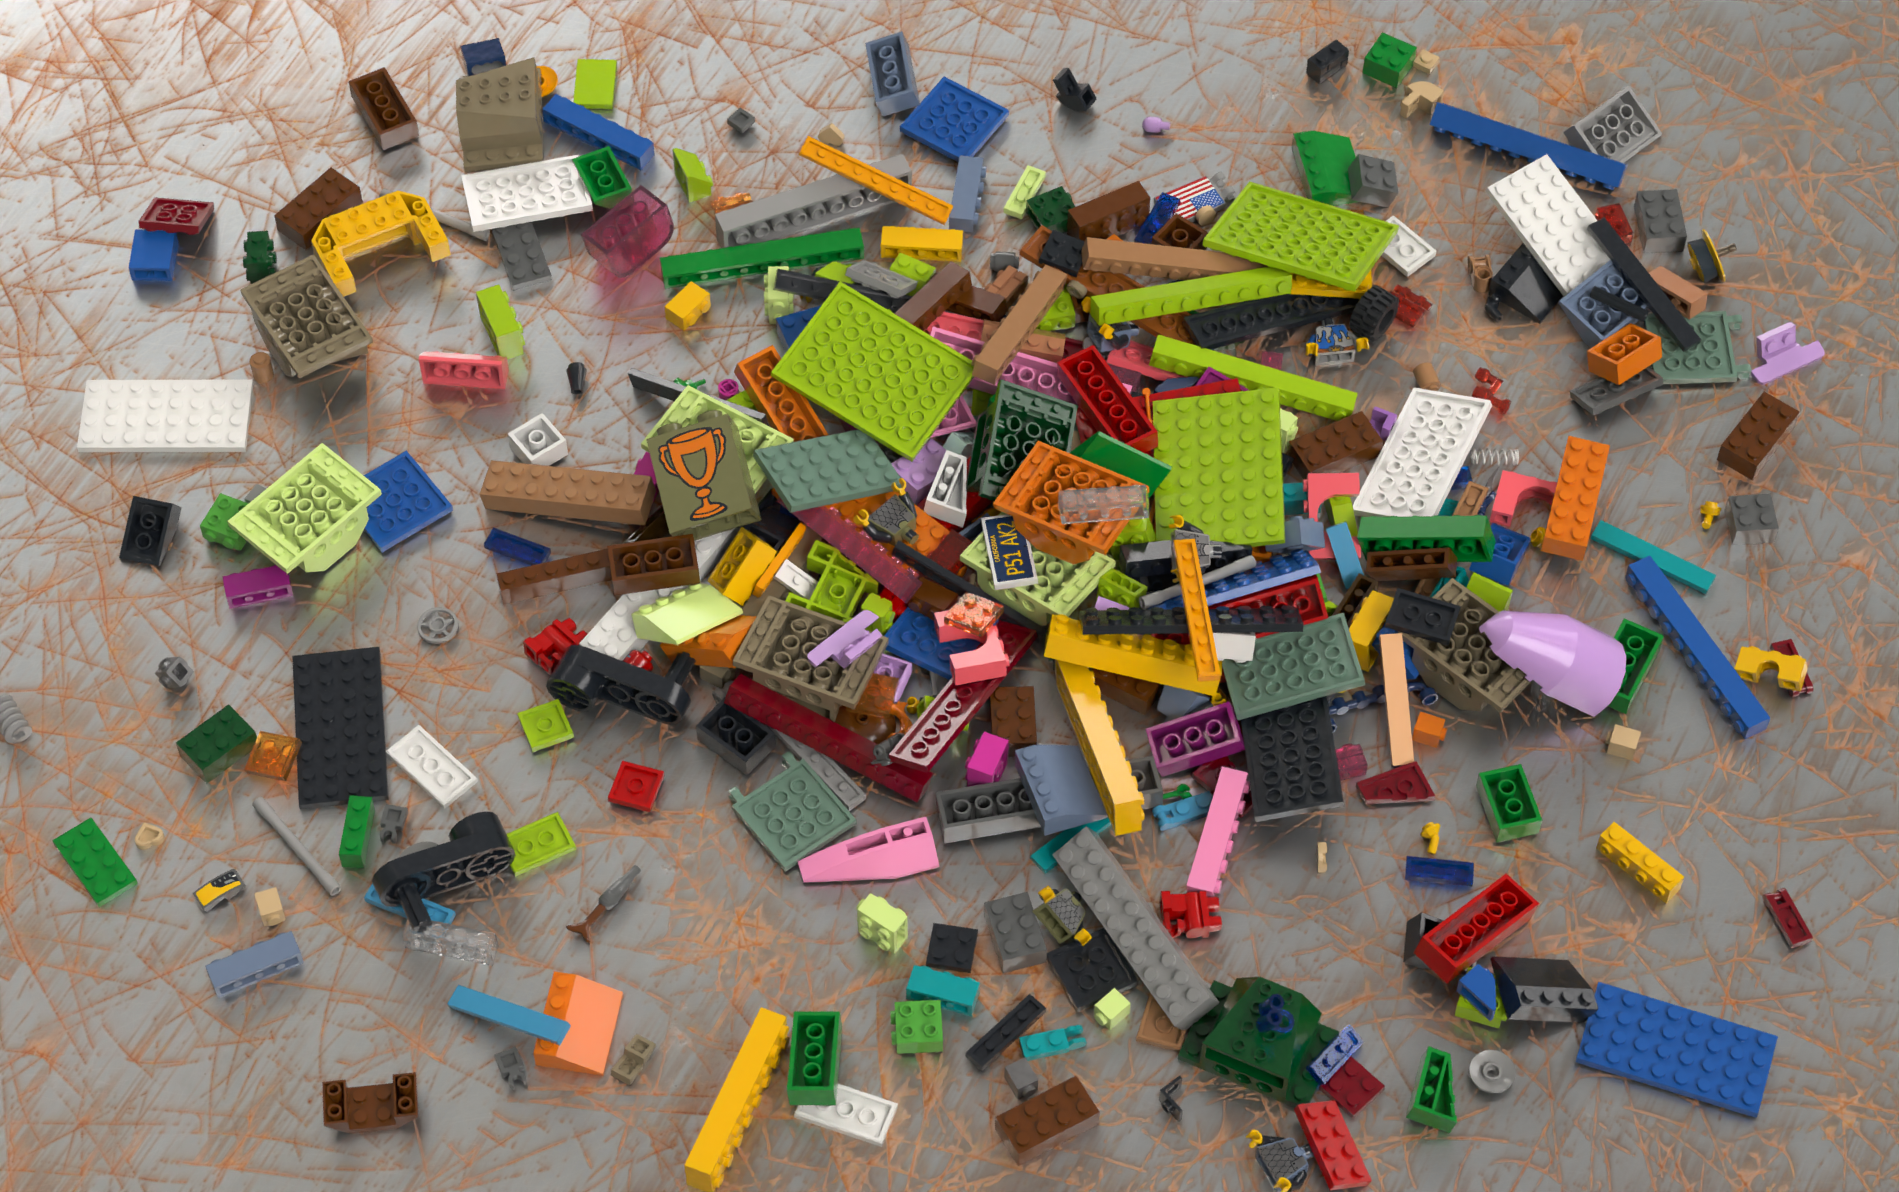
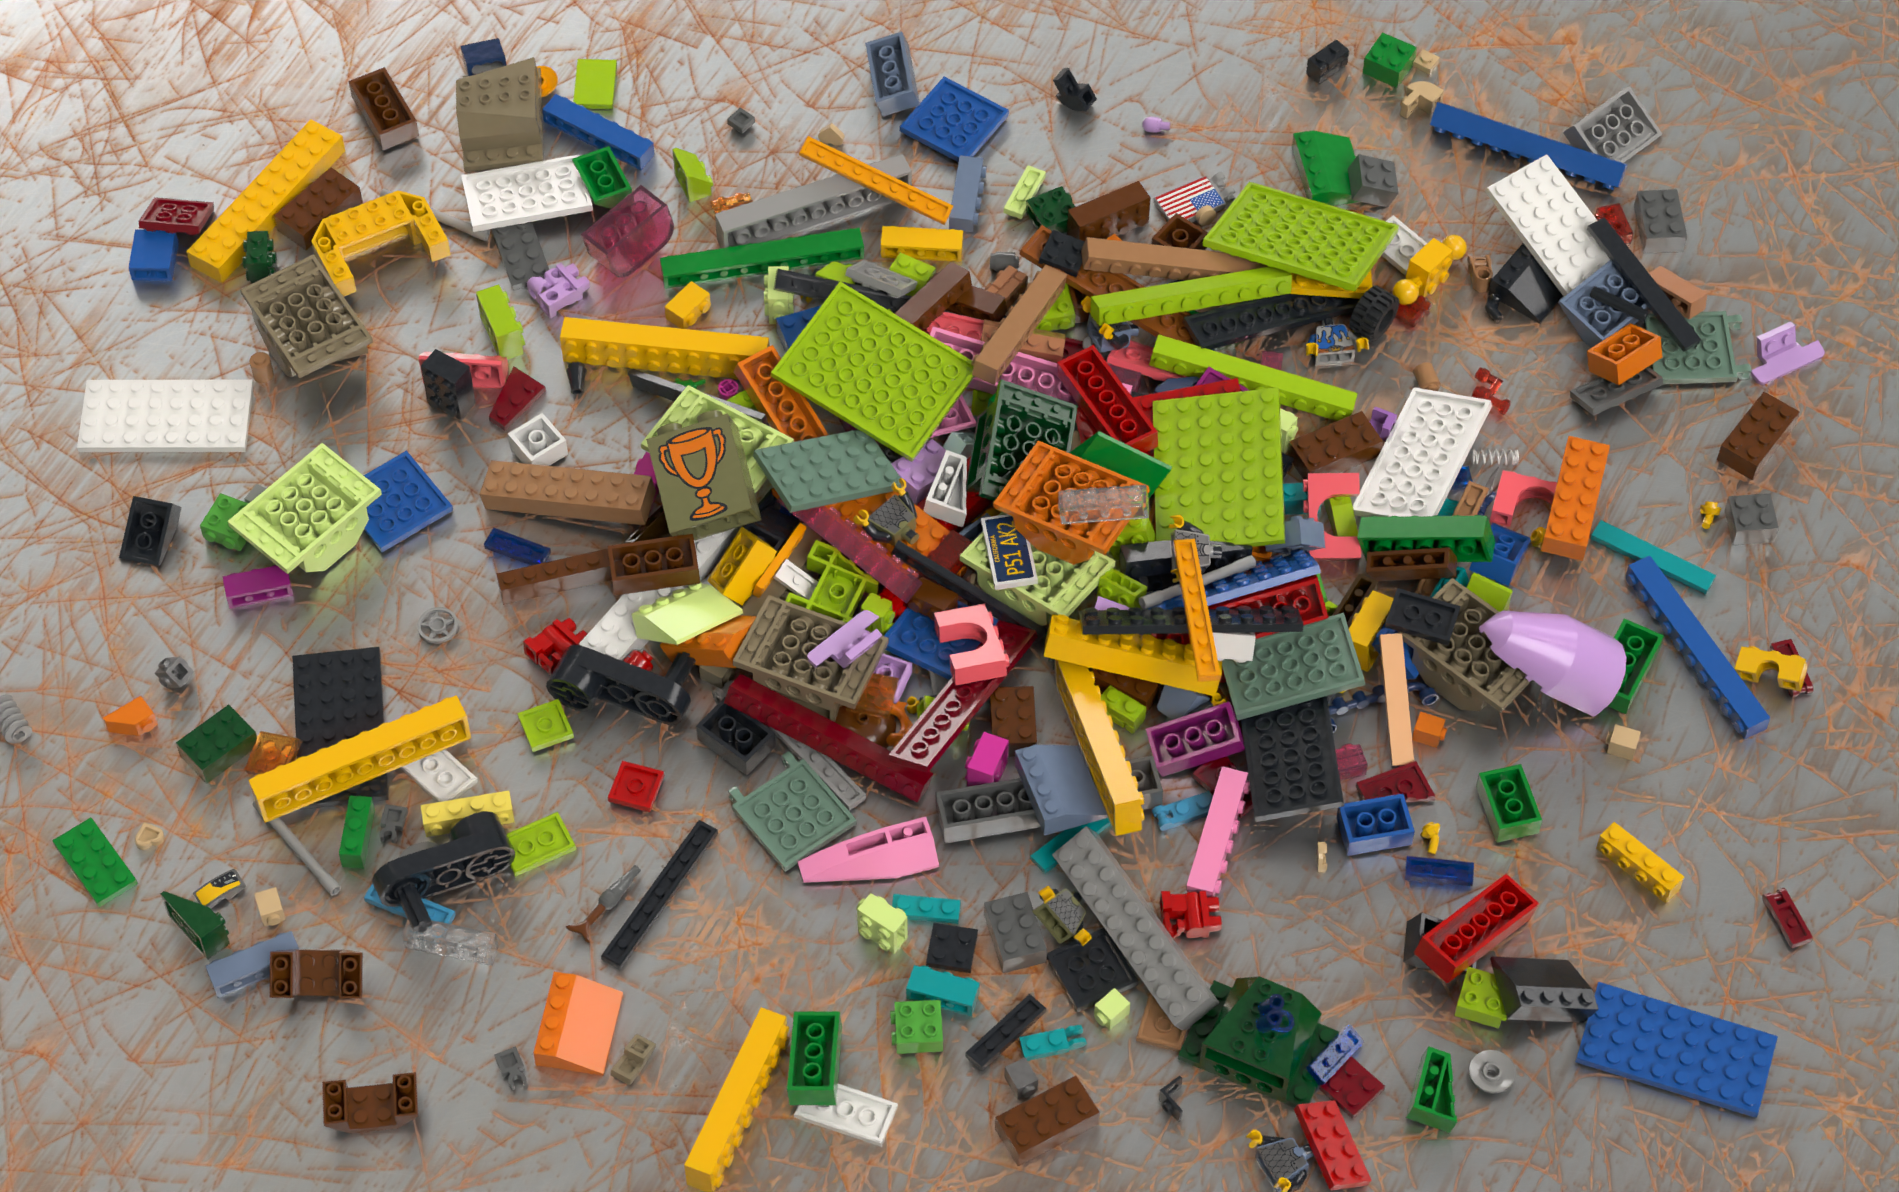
dark azure tile [447,985,571,1045] -> none
dark grey hinge [871,733,904,766] -> none
clear orange plate [944,592,1004,637] -> none
dark tan tile [1066,280,1087,299] -> none
clear blue plate [1134,192,1181,244] -> none
orange hinge [1142,388,1153,424] -> none
green hand [1163,784,1192,799] -> none
dark azure tile [1326,521,1364,589] -> none
blue slope [1457,964,1496,1021] -> none
piece [1687,229,1737,283] -> none
none -> orange slope [103,696,158,736]
none -> dark green slope [160,891,230,960]
none -> yellow brick [186,119,345,284]
none -> yellow brick [249,695,471,823]
none -> reddish brown slope [270,949,363,999]
none -> black brick [421,349,476,420]
none -> light yellow brick [421,790,515,837]
none -> dark red wing [489,366,546,431]
none -> lavender hips [527,263,590,319]
none -> yellow brick [560,317,769,380]
none -> black tile [601,820,718,970]
none -> teal plate [892,894,961,924]
none -> lime brick [1100,685,1146,734]
none -> blue brick [1336,794,1415,856]
none -> yellow brick [1393,235,1467,305]

